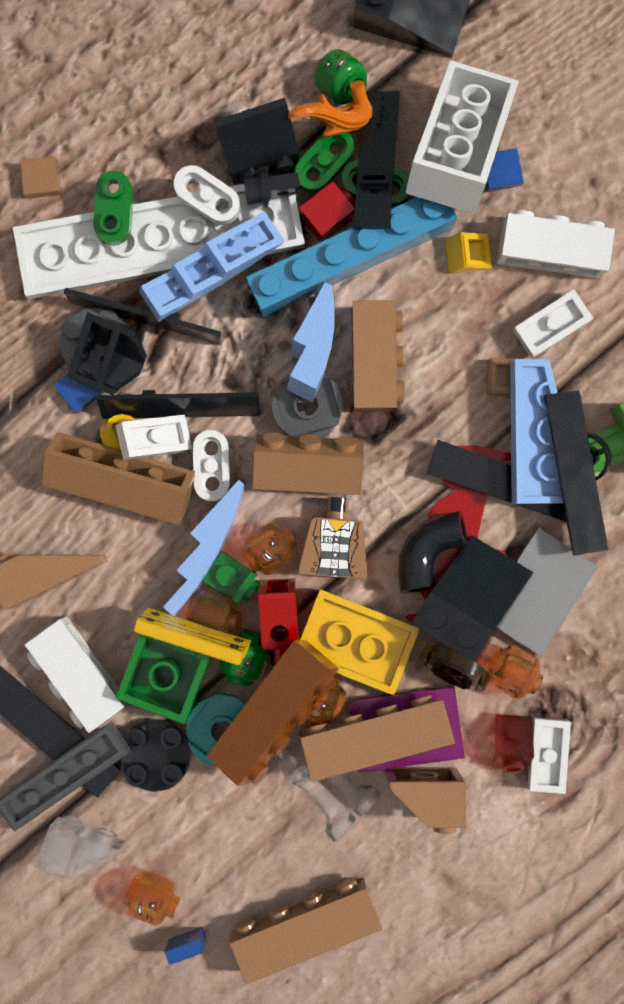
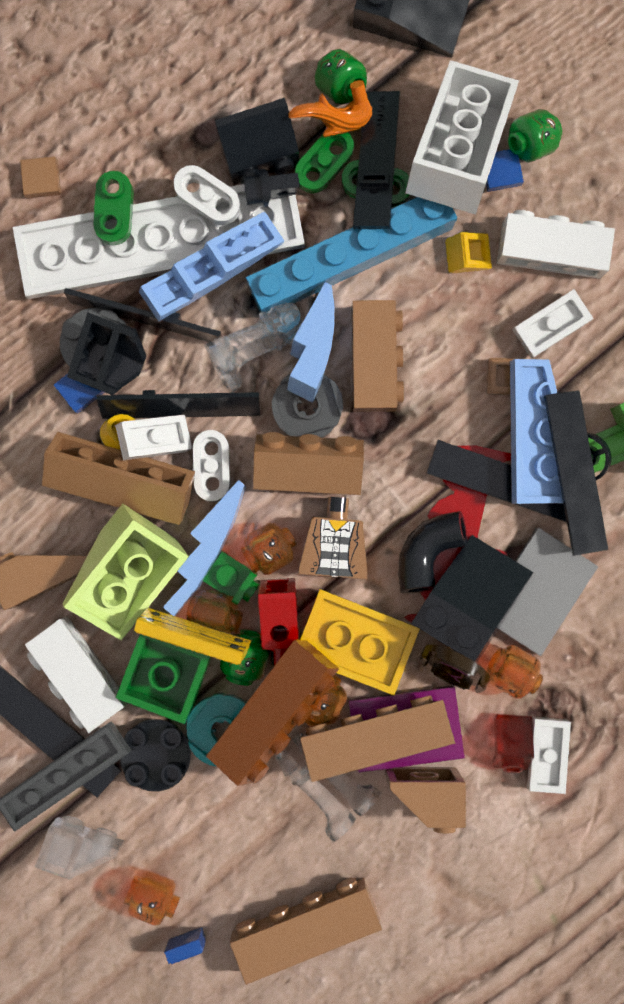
red brick [299,181,355,242] -> none
none -> yellowish green slope [63,503,189,641]
none -> clear piece [204,302,303,393]
none -> green head [508,109,562,163]

